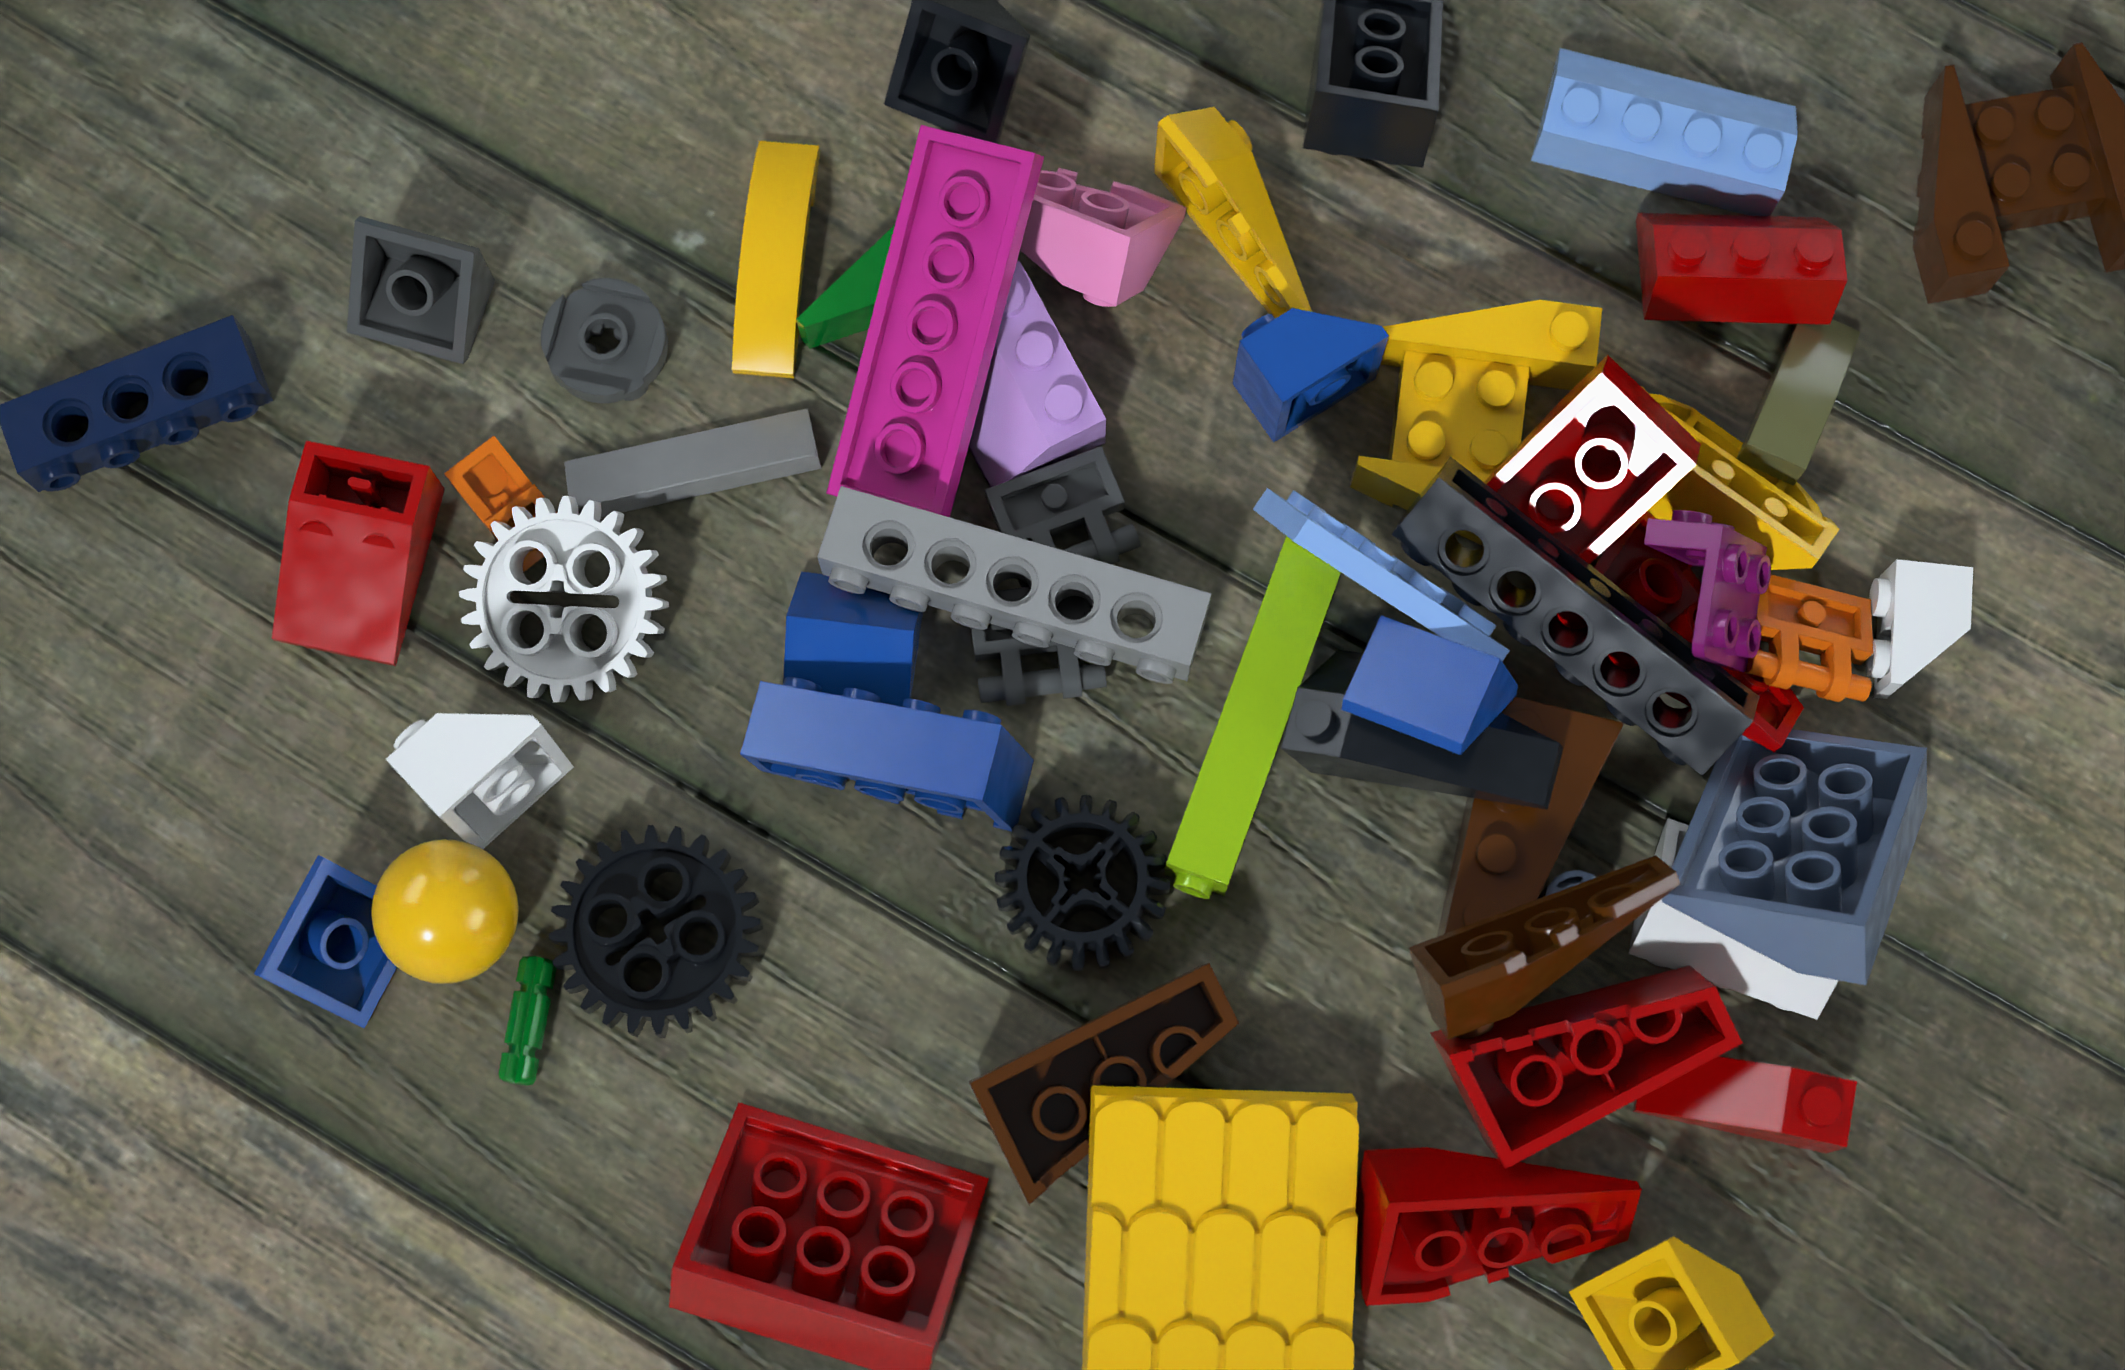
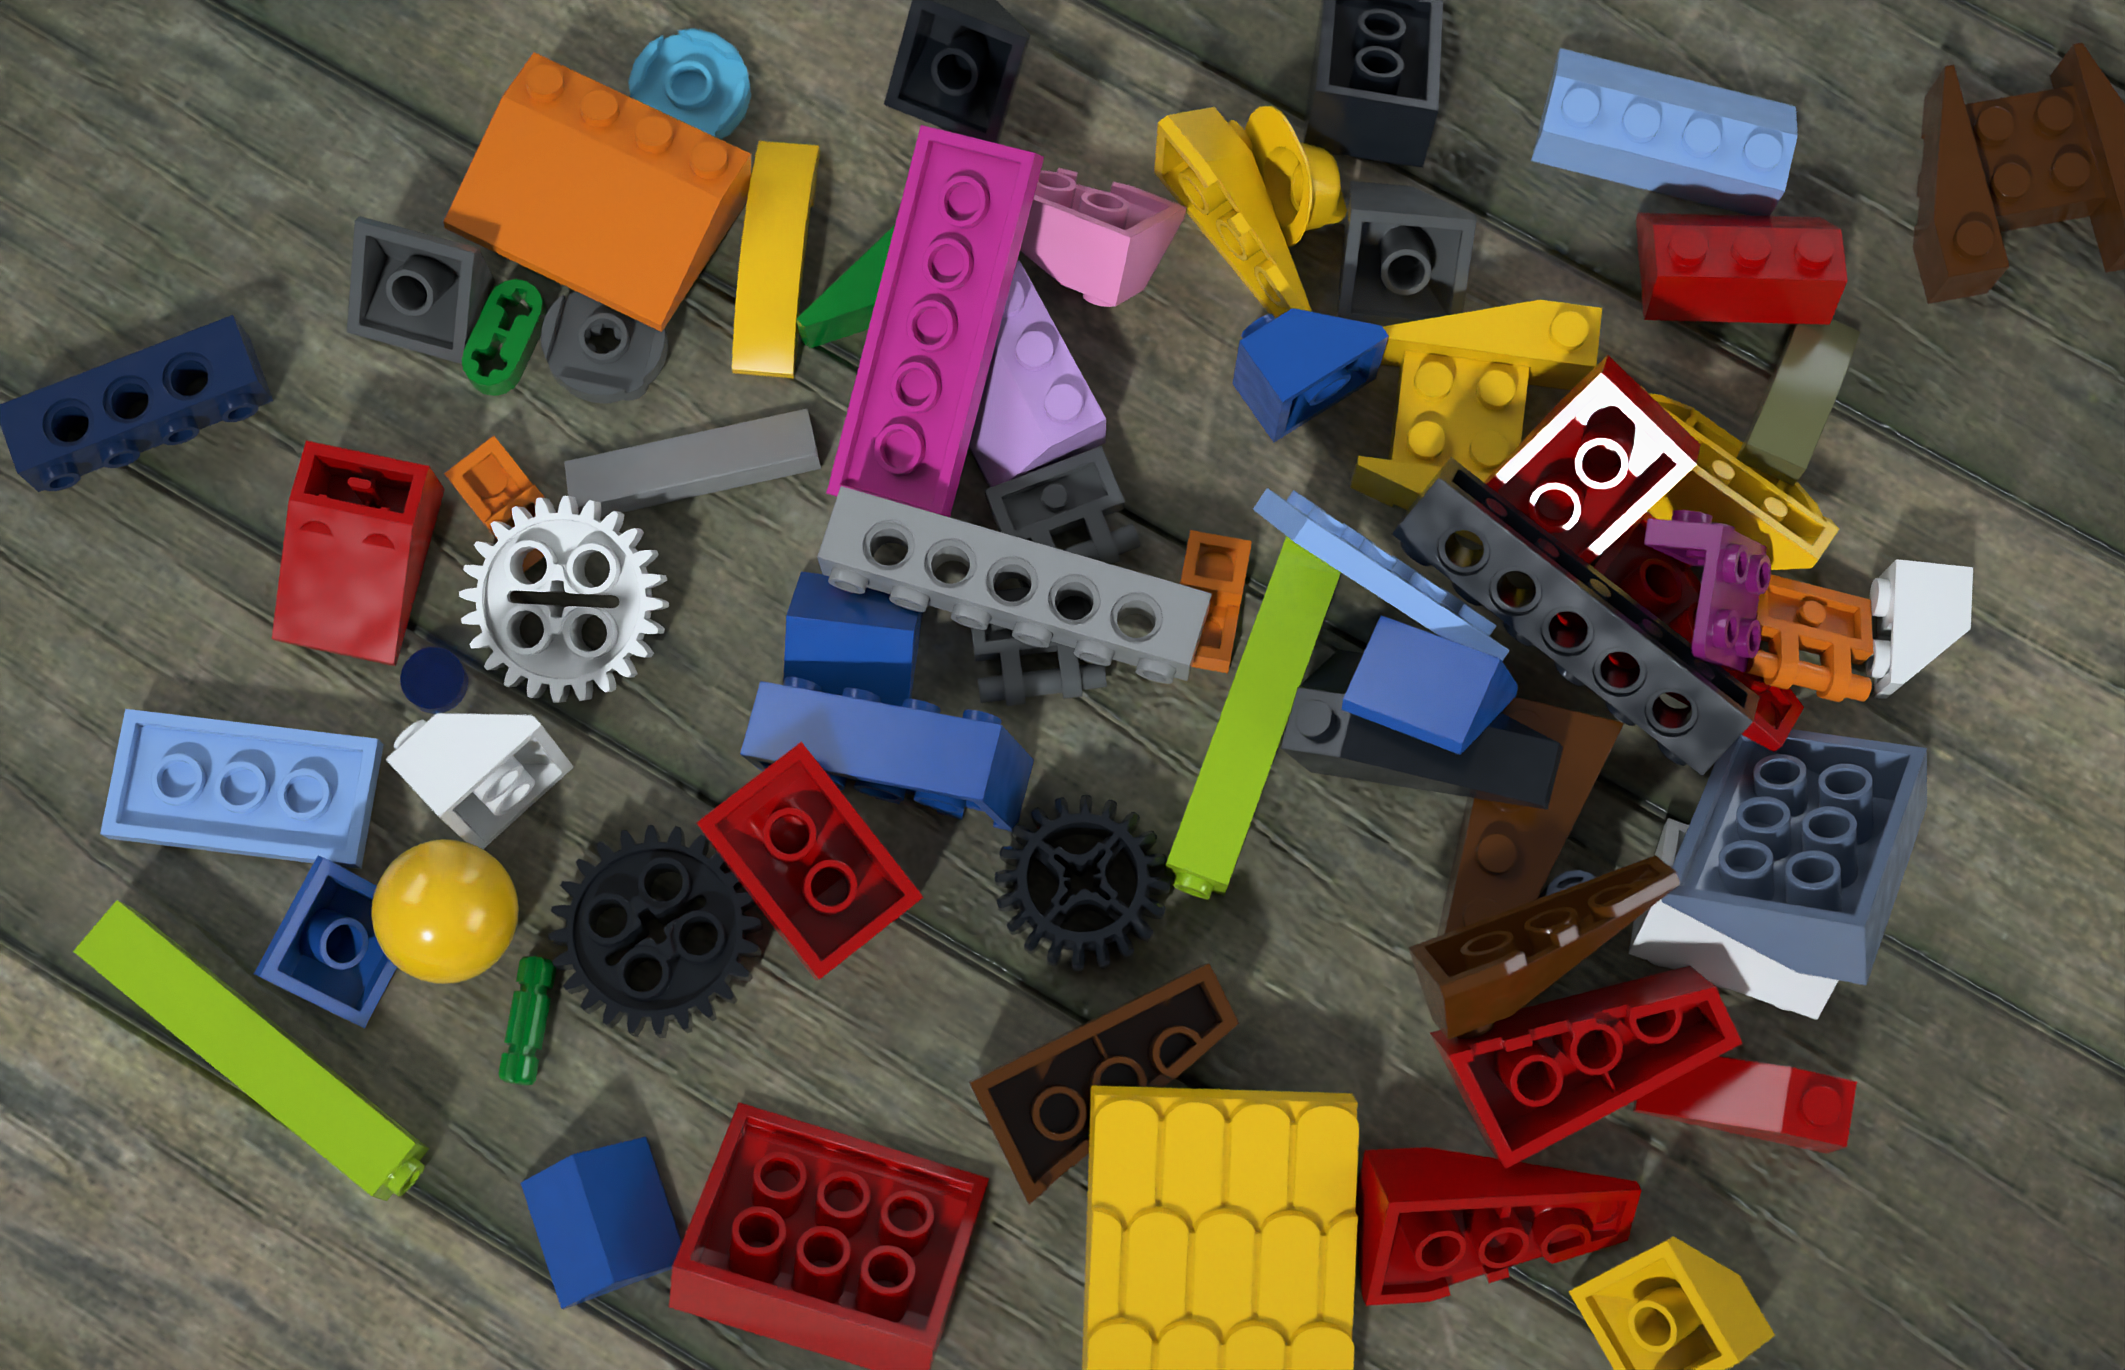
none -> lime brick [73,900,429,1201]
none -> light blue plate [100,709,384,869]
none -> clear blue tile [400,647,468,714]
none -> orange slope [443,52,751,332]
none -> green beam [461,279,547,396]
none -> blue slope [521,1136,682,1309]
none -> medium azure tile [628,28,751,139]
none -> red slope [696,741,924,981]
none -> orange slope [1180,530,1252,674]
none -> yellow piece [1245,106,1347,247]
none -> dark grey slope [1337,181,1477,327]

